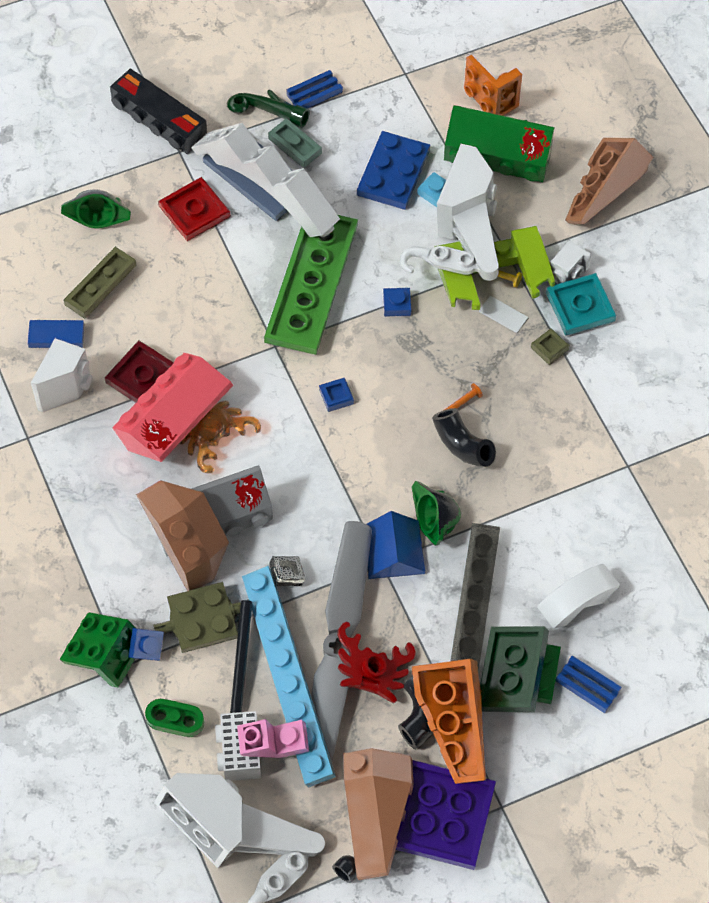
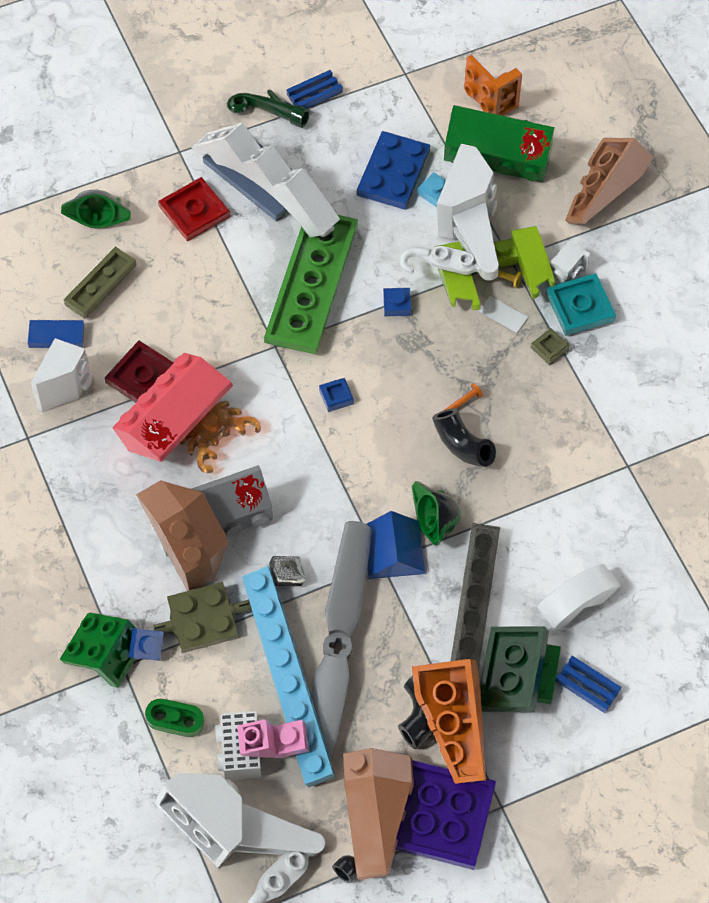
black brick [110,68,207,155] -> none
black bar [230,600,252,713] -> none
sand green plate [268,118,322,168] -> none
red animal [337,622,416,704] -> none

